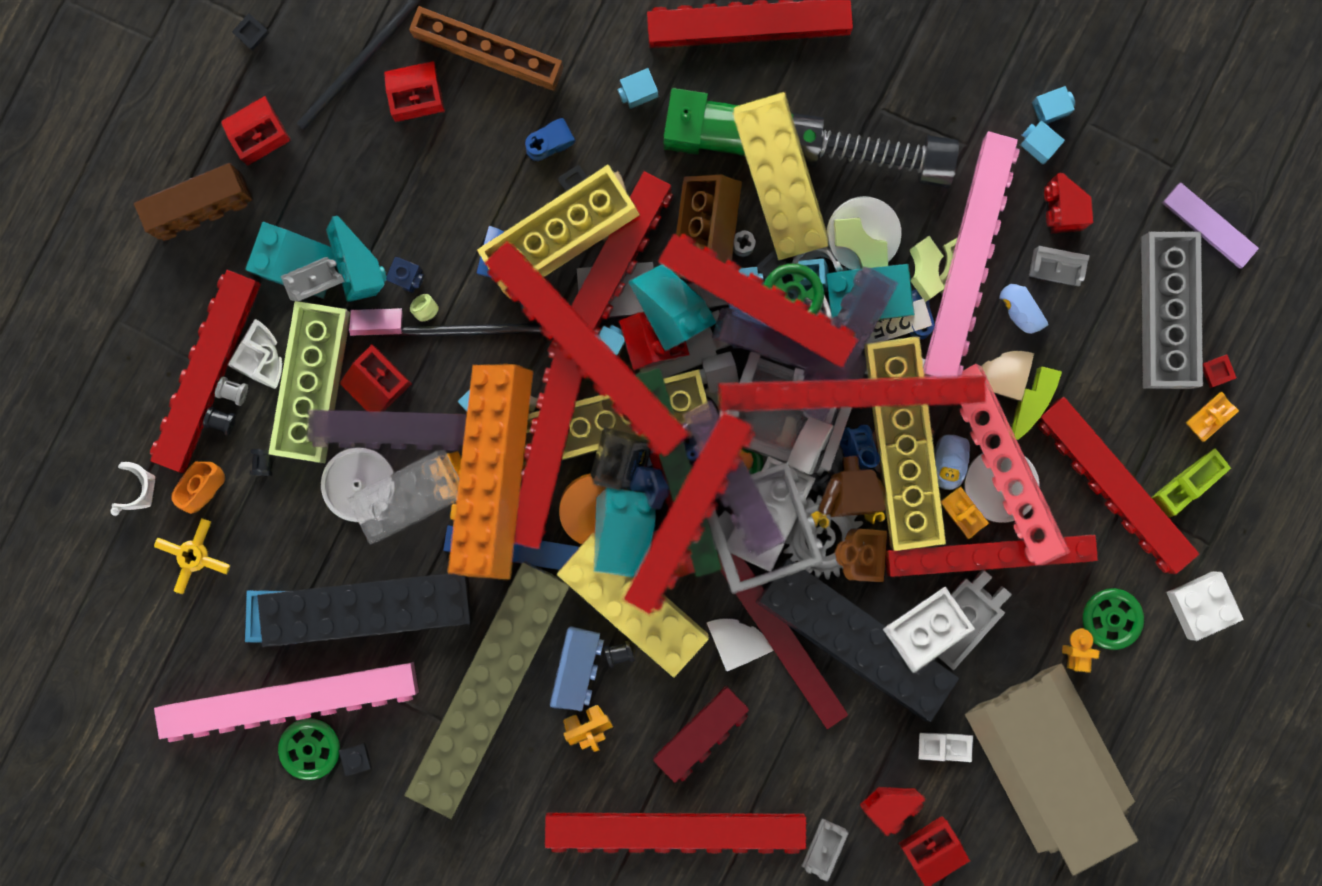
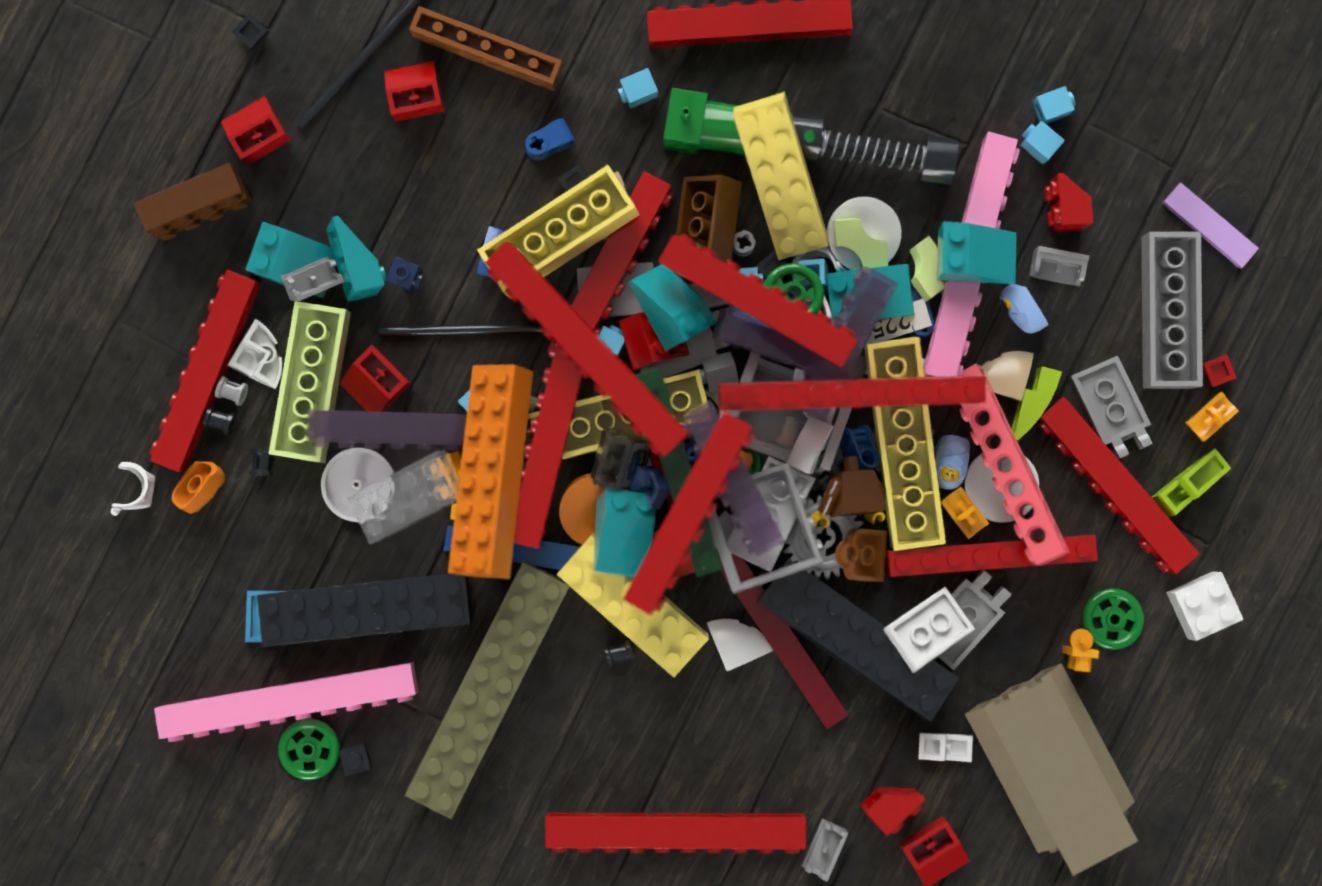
yellow bar [154,518,230,594] -> none
bright pink tile [349,309,403,336] -> none
yellowish green tile [410,294,439,322] -> none
medium blue slope [550,626,604,711] -> none
light orange hips [563,705,613,752] -> none
dark red brick [653,685,749,783] -> none
none -> teal slope [937,222,1016,284]
none -> light grey tile [1069,355,1153,459]

